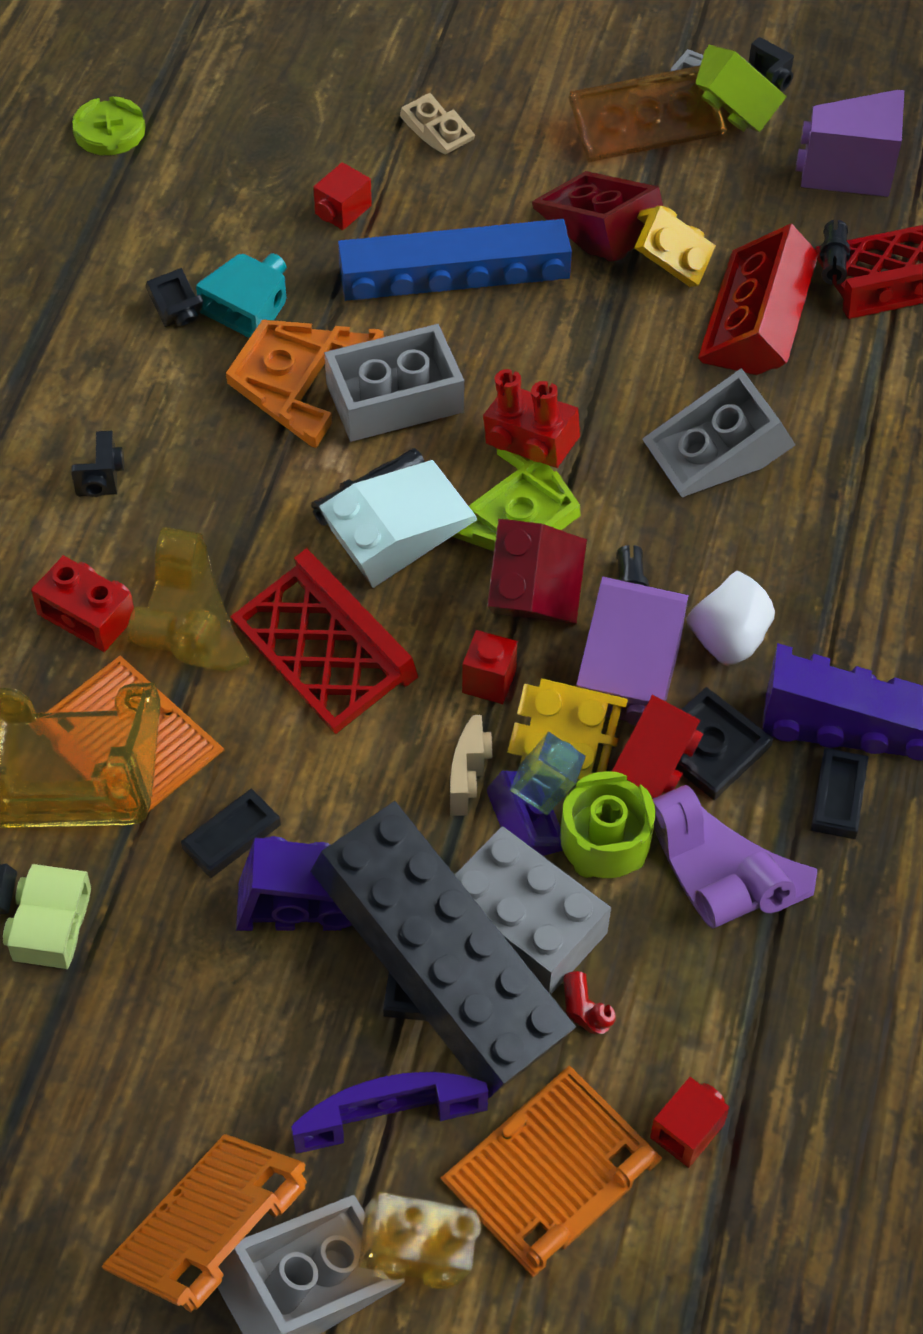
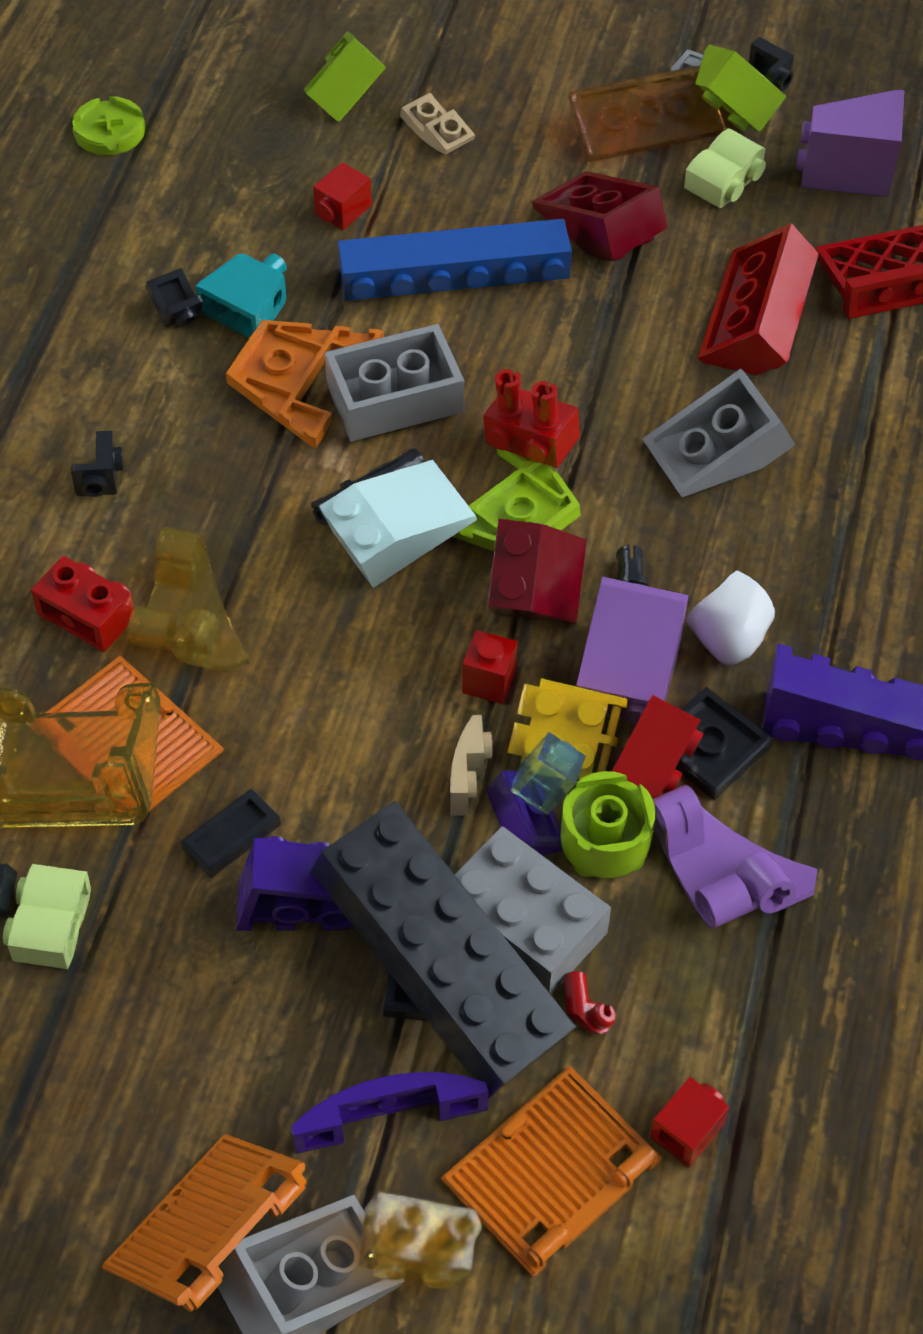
red fence [230,548,418,734] -> none
yellow bracket [634,206,716,287] -> none
black tile [810,748,869,839] -> none
black pin [820,220,850,285] -> none
none -> lime panel [304,31,386,121]
none -> yellowish green brick [684,129,766,208]

